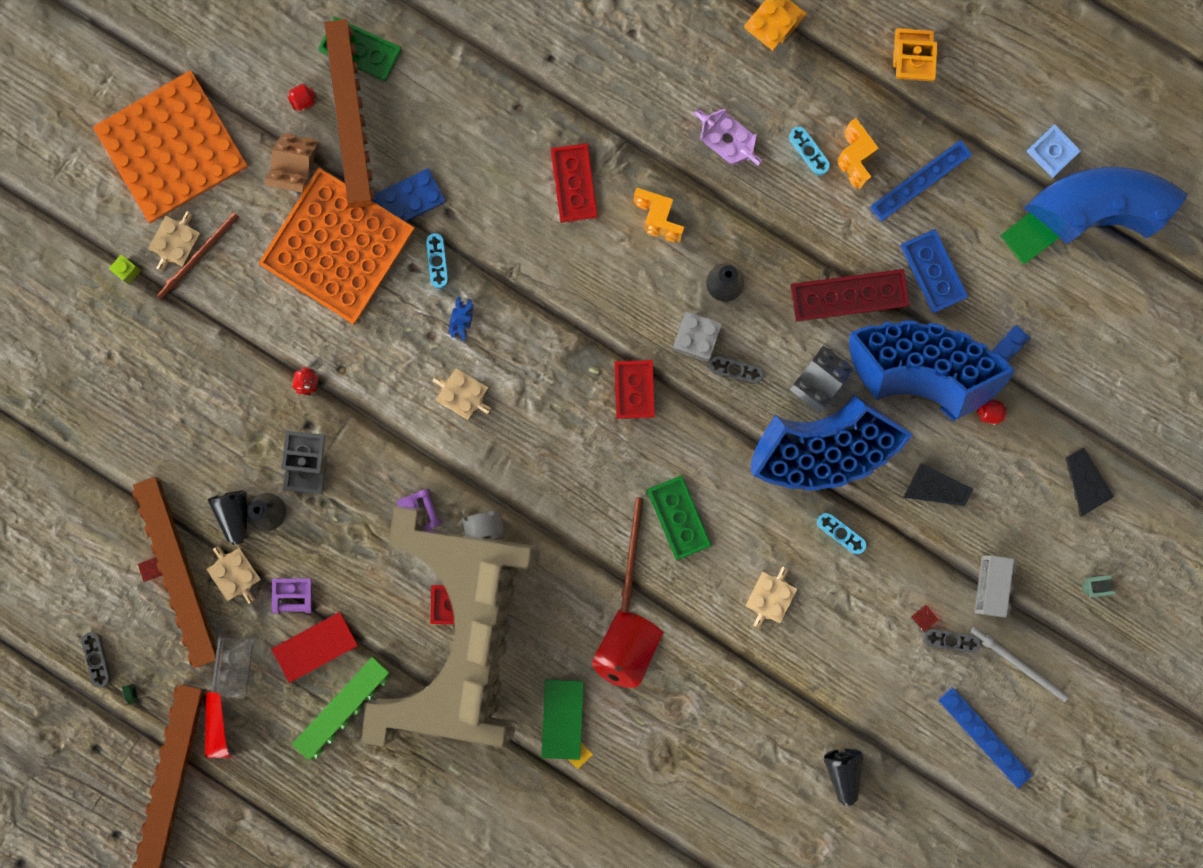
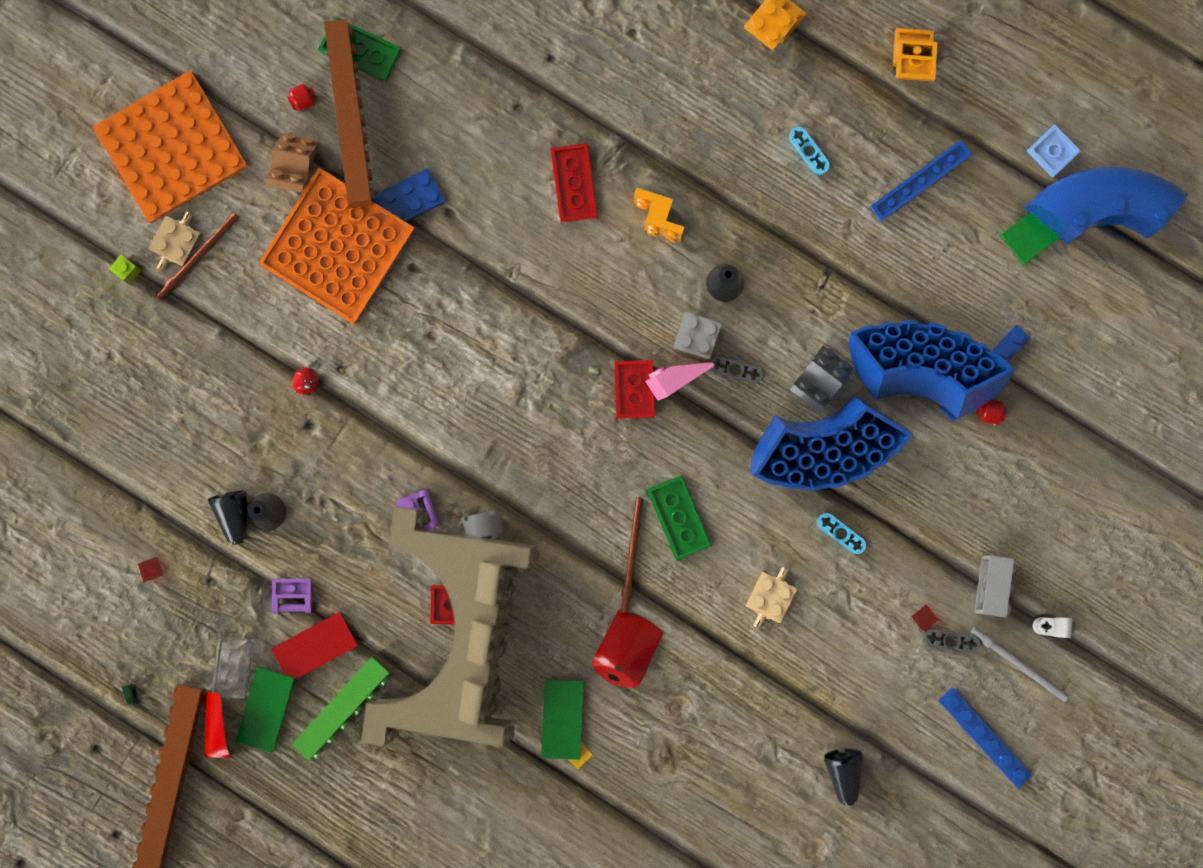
dark grey beam [81,632,111,688] -> none
dark orange brick [132,477,221,668] -> none
tan plate [206,545,261,604] -> none
dark grey bracket [281,431,327,494] -> none
medium azure beam [426,233,448,289] -> none
tan plate [432,368,492,421] -> none
blue pin [449,297,474,340] -> none
lavender plate [694,108,763,166] -> none
dark red plate [790,269,910,322] -> none
light orange bracket [837,118,879,190] -> none
blue plate [900,229,968,314] -> none
black wing [903,463,973,506] -> none
black wing [1066,448,1114,517] -> none
sand green window [1082,575,1114,598] -> none
none -> green tile [236,666,295,753]
none -> bright pink slope [645,362,714,401]
none -> white piece [1032,617,1072,638]

